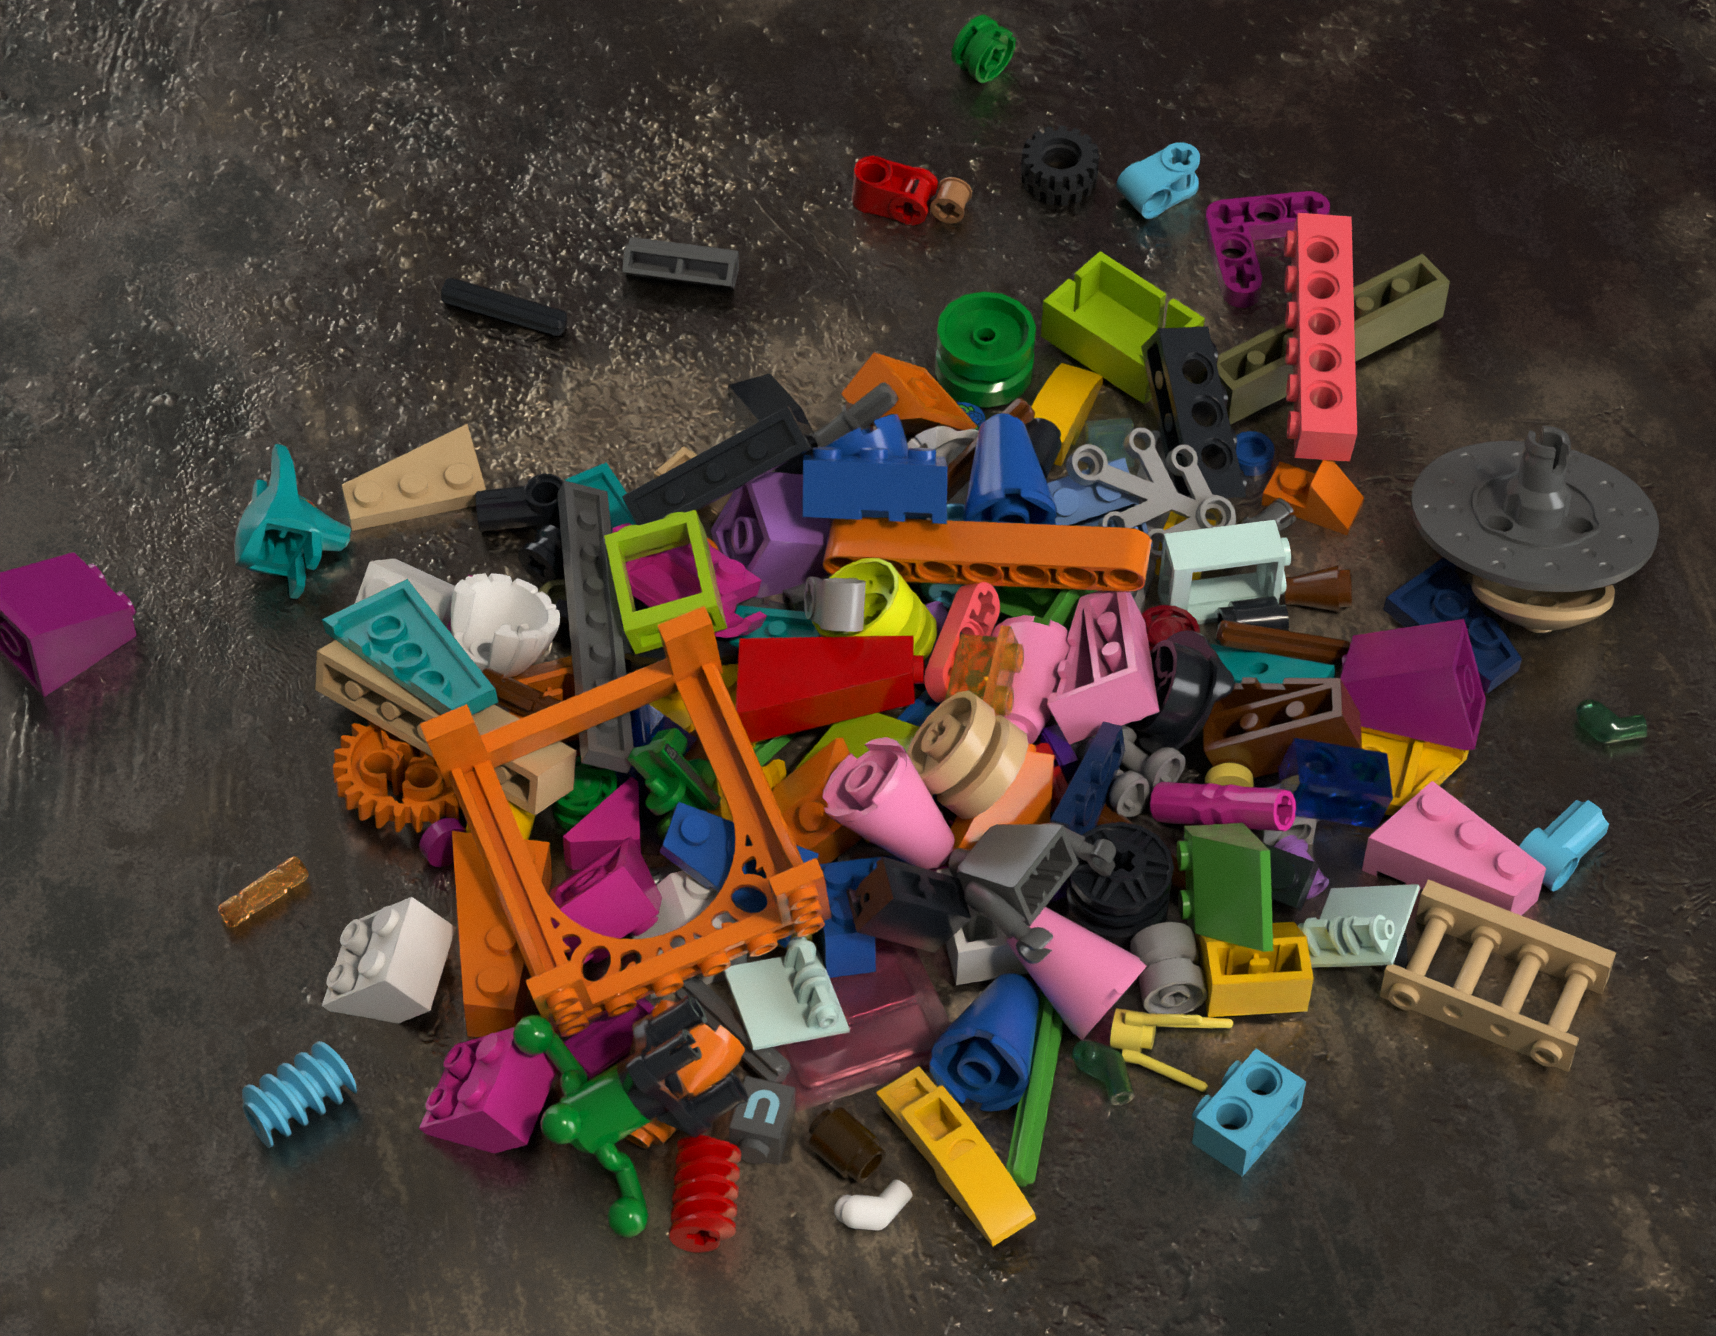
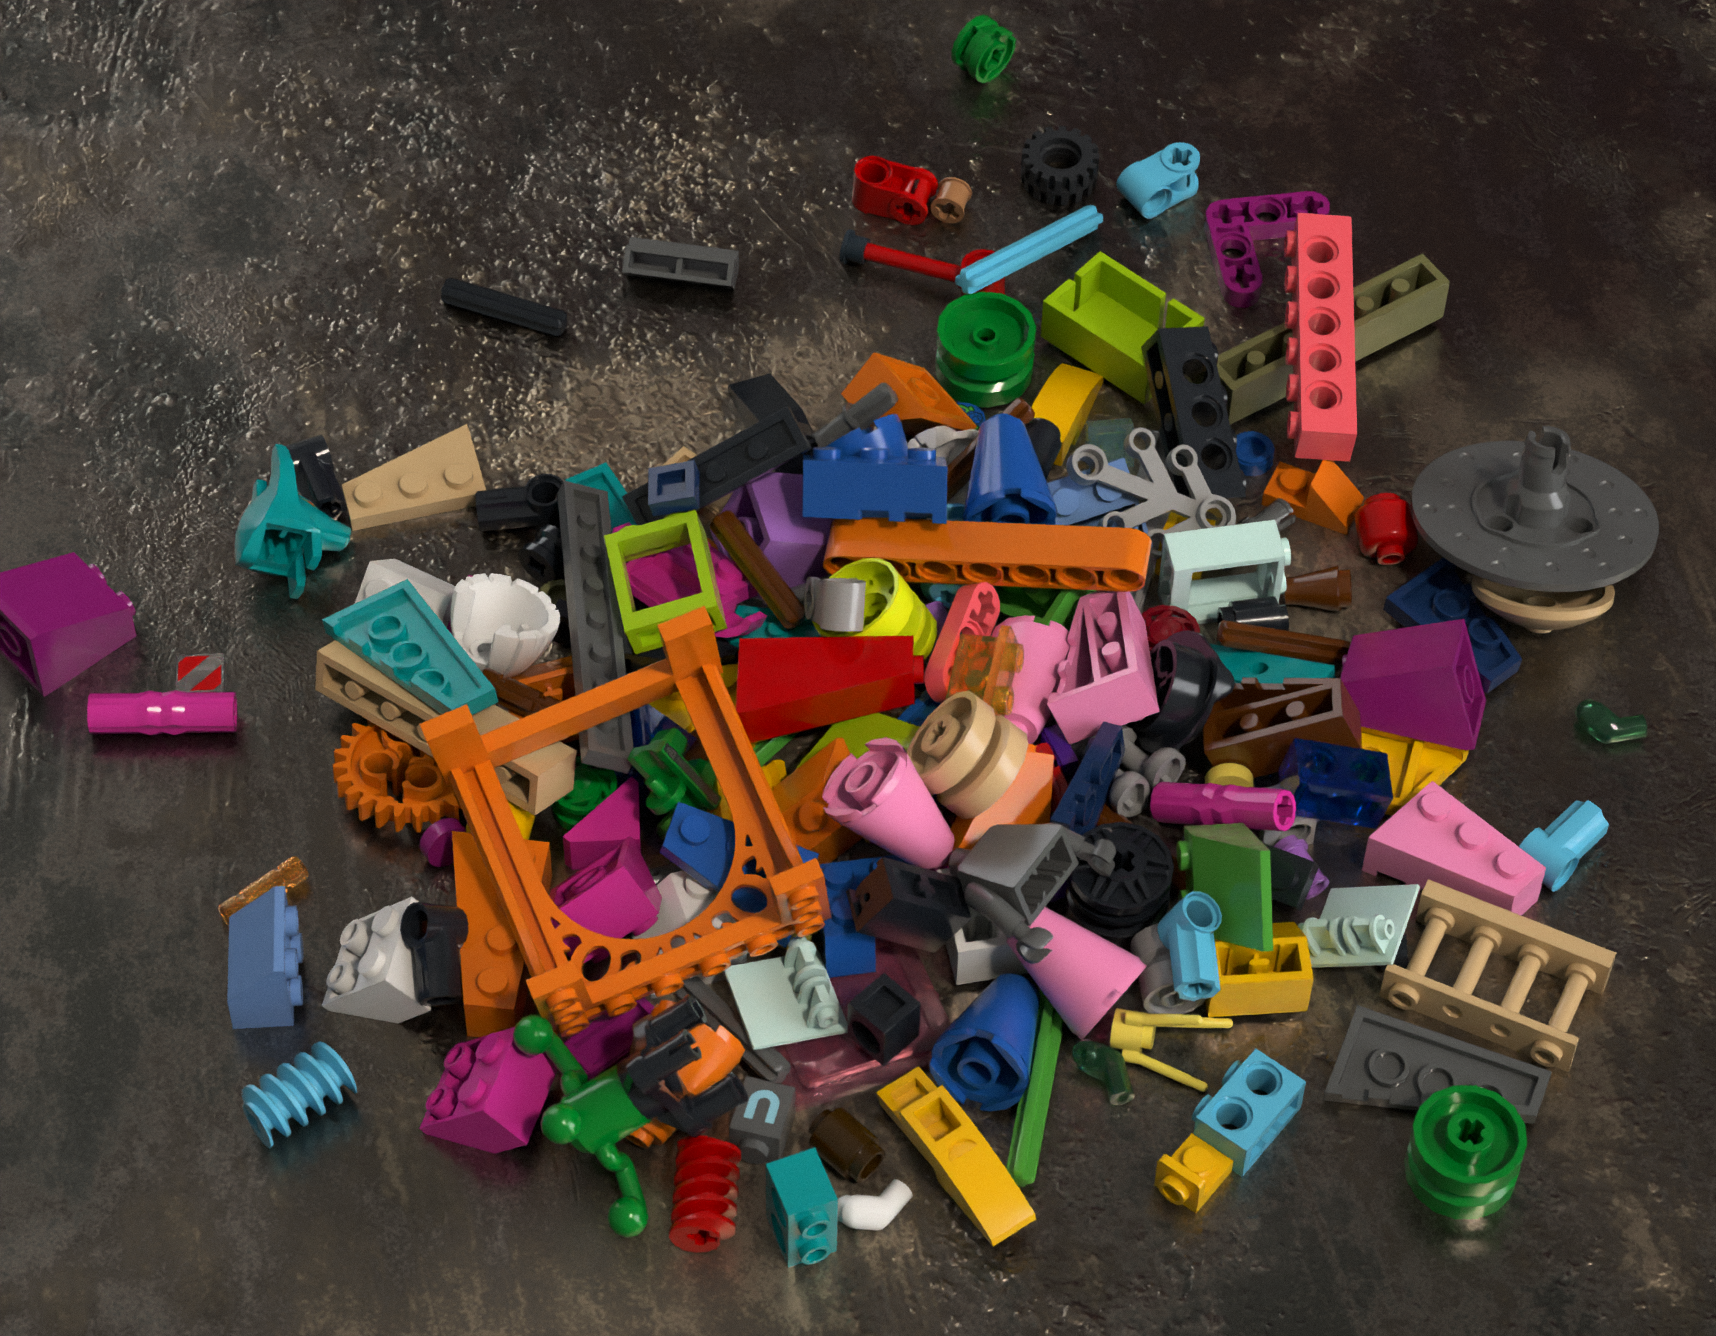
none -> dark pink axle [87,690,238,736]
none -> clear tile [175,653,226,692]
none -> medium blue slope [227,886,303,1029]
none -> black piece [285,435,347,521]
none -> black piece [400,902,469,1007]
none -> dark blue plate [648,460,699,516]
none -> reddish brown axle [710,510,806,630]
none -> teal brick [765,1147,838,1268]
none -> red piece [840,229,1005,296]
none -> black brick [847,973,921,1067]
none -> medium azure axle [955,205,1103,294]
none -> yellow bracket [1154,1133,1234,1213]
none -> medium azure piece [1157,892,1222,1001]
none -> dark grey wing [1323,1005,1552,1124]
none -> red head [1355,493,1418,565]
none -> green wheel [1404,1085,1527,1219]

